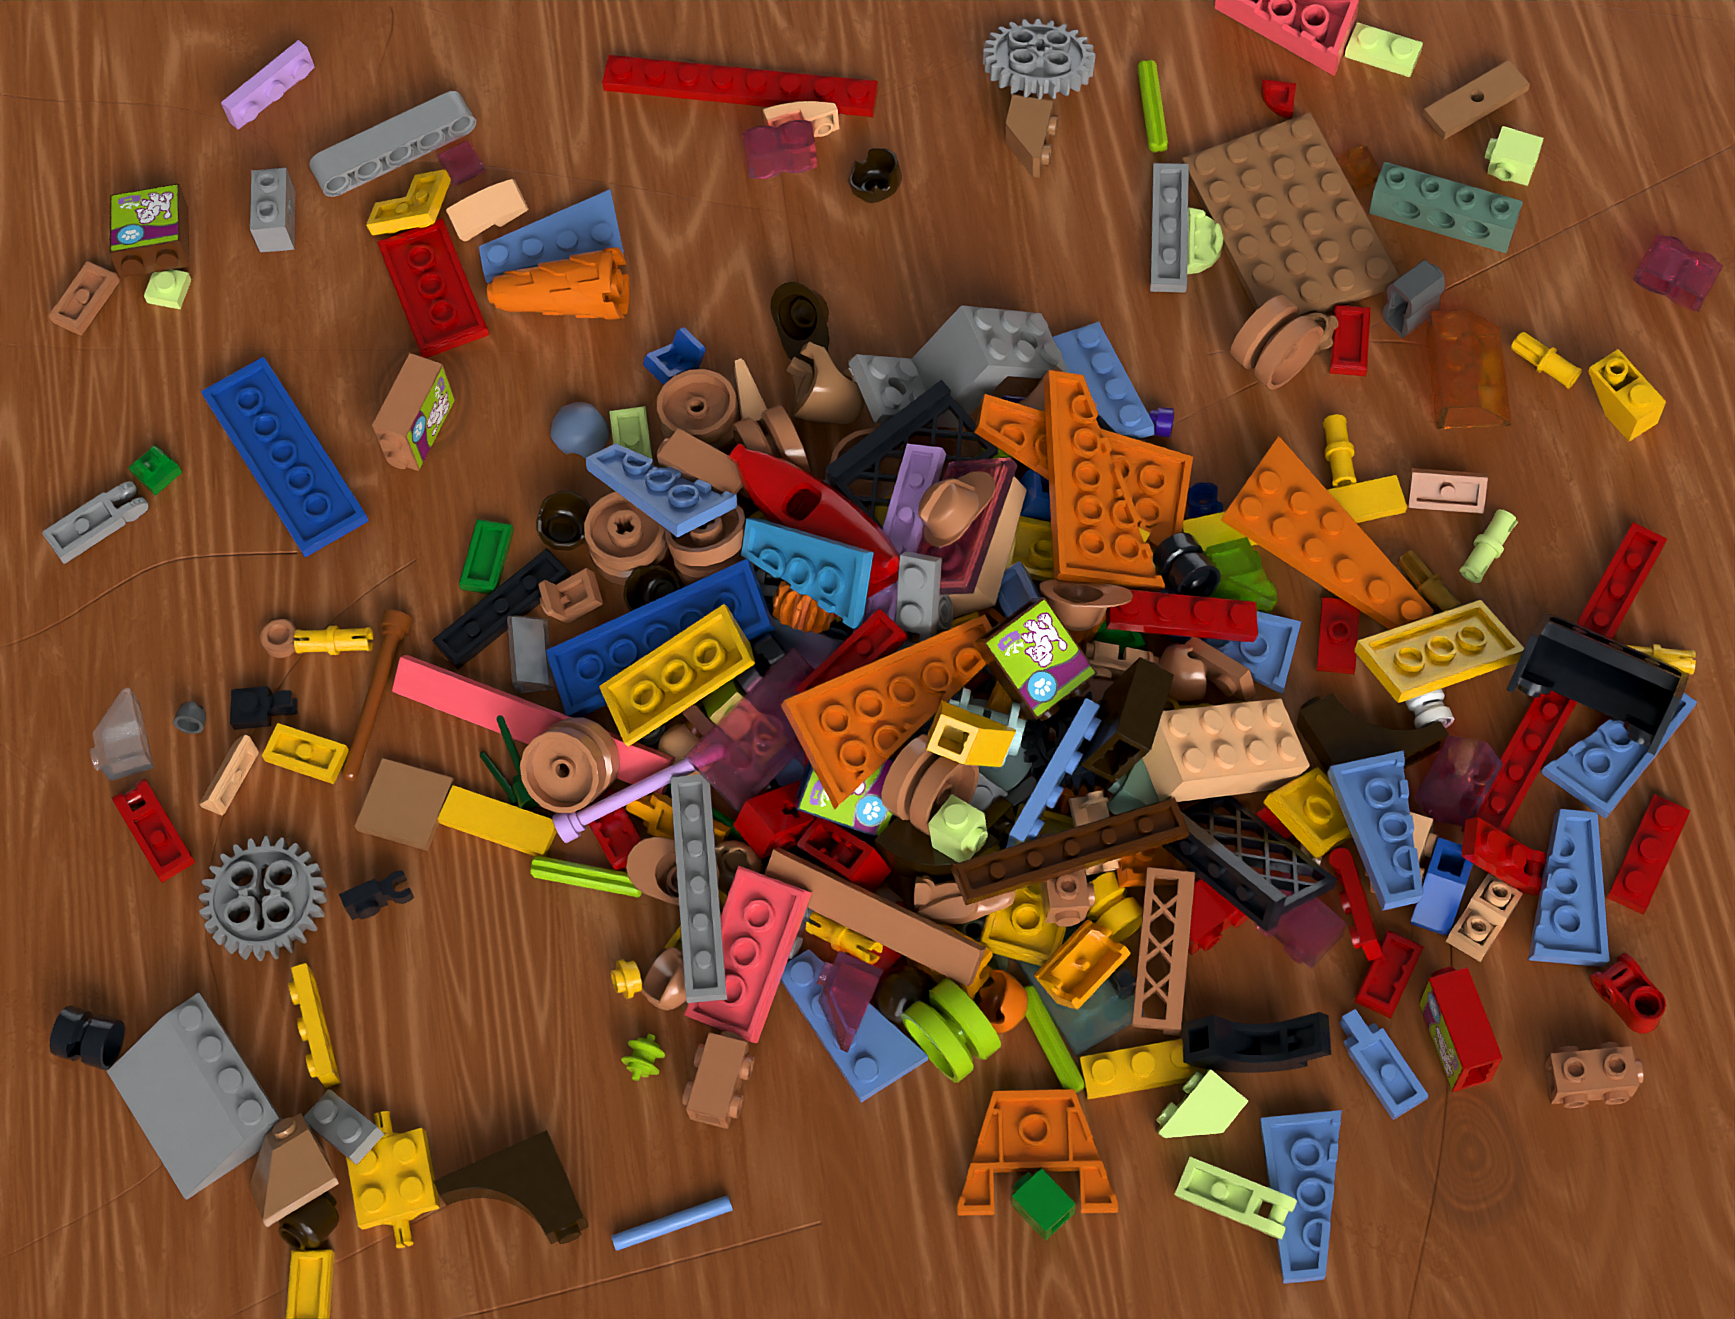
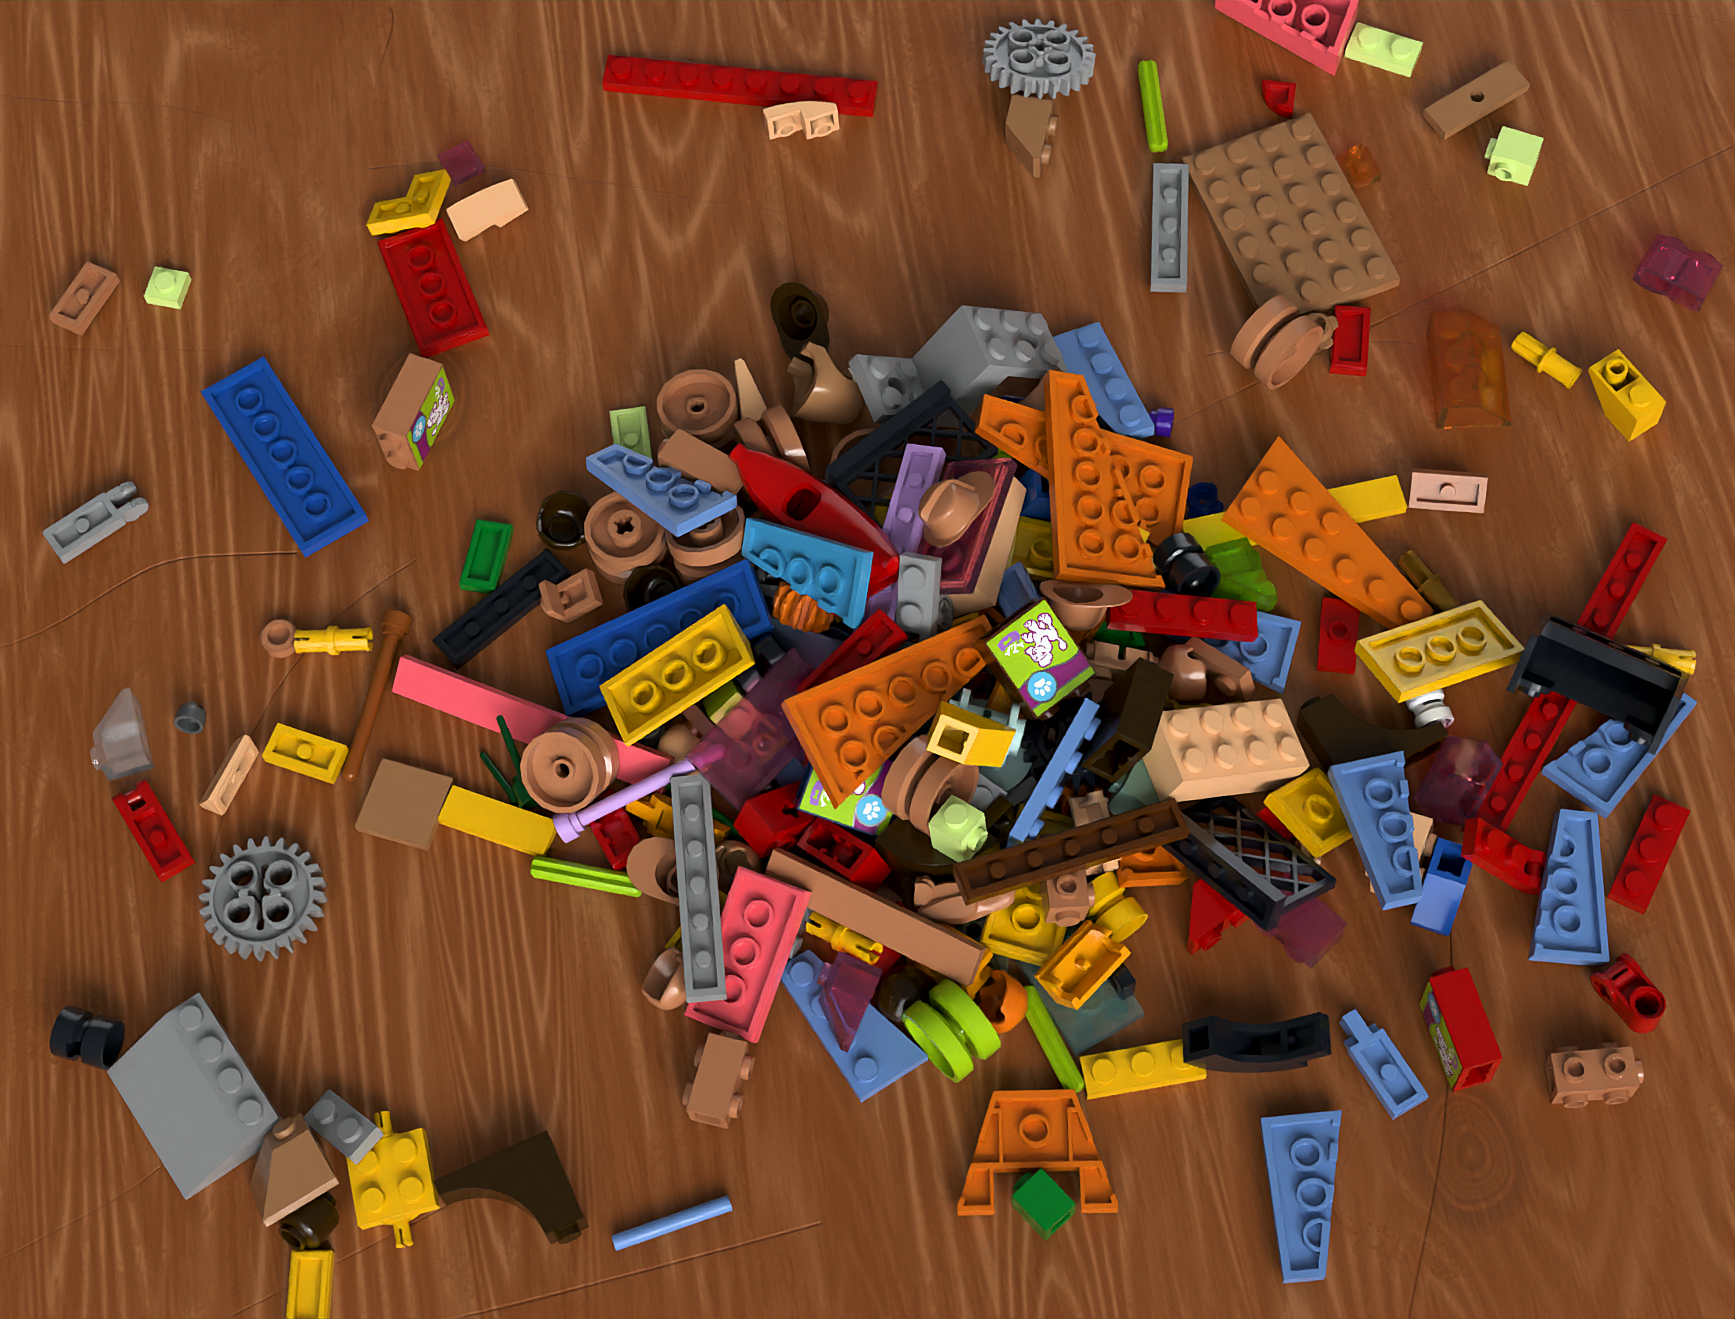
brick [110,184,189,278] -> none
green tile [128,444,182,496] -> none
lavender plate [221,40,315,130] -> none
black plate [230,686,298,730] -> none
light grey brick [250,168,296,252] -> none
yellow plate [288,963,341,1088] -> none
light grey beam [309,91,476,197] -> none
black plate [339,871,414,920] -> none
medium blue wing [479,189,624,283] -> none
orange cone [487,247,630,320] -> none
flat silver slope [507,615,554,694] -> none
sand blue hair [550,402,609,458] -> none
yellow plate [611,959,642,999] -> none
lime wheel [621,1034,666,1081] -> none
blue bracket [643,327,705,385] -> none
clear pink brick [742,120,818,179] -> none
dark brown hair [848,148,902,203] -> none
nougat fence [1132,867,1195,1036] -> none
yellowish green slope [1156,1069,1249,1138] -> none
yellowish green plate [1174,1157,1297,1240] -> none
yellowish green plate [1187,207,1223,274] -> none
yellow pin [1323,414,1357,488] -> none
red plate [1329,847,1384,961] -> none
red plate [1354,930,1424,1019] -> none
sand green brick [1369,162,1523,253] -> none
dark grey brick [1383,259,1445,338] -> none
light nougat slope [1446,873,1523,962] -> none
yellowish green pin [1459,509,1518,583] -> none

